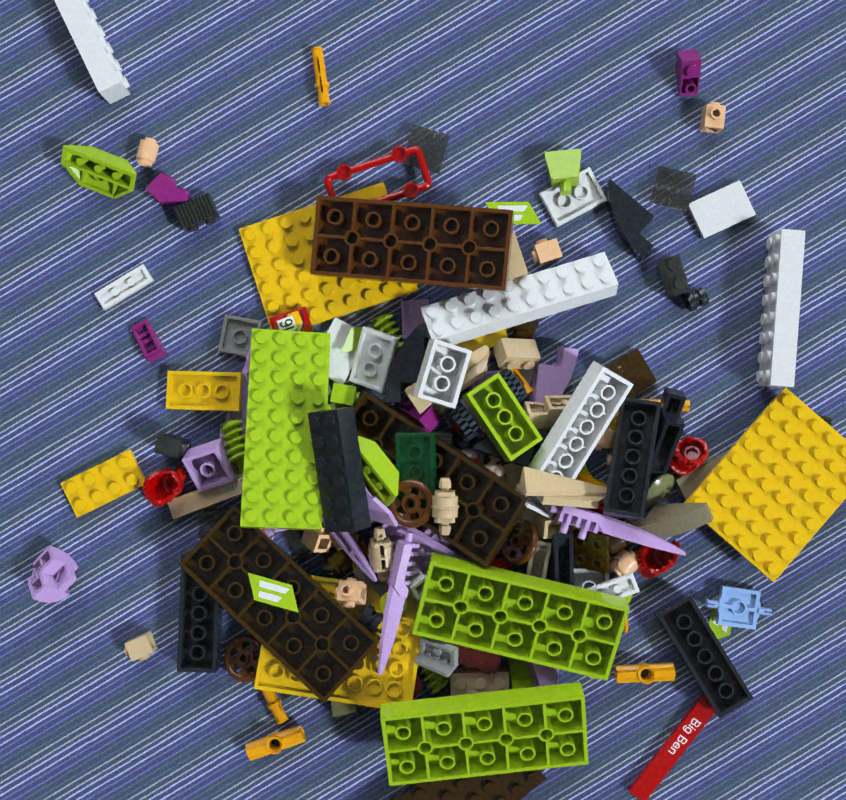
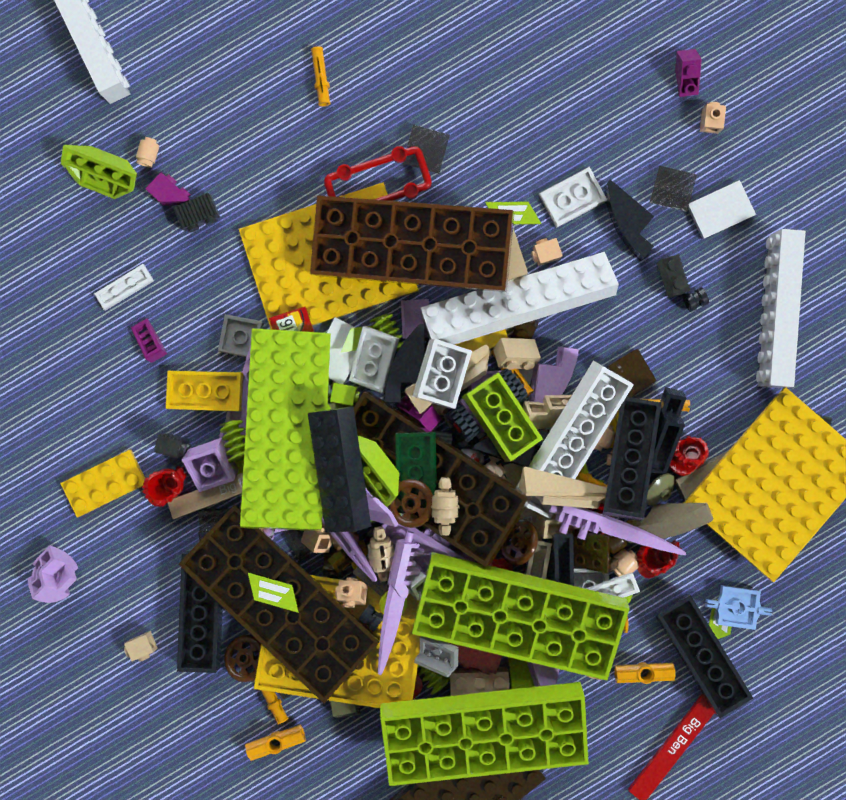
lime torso [544,148,581,196] -> none

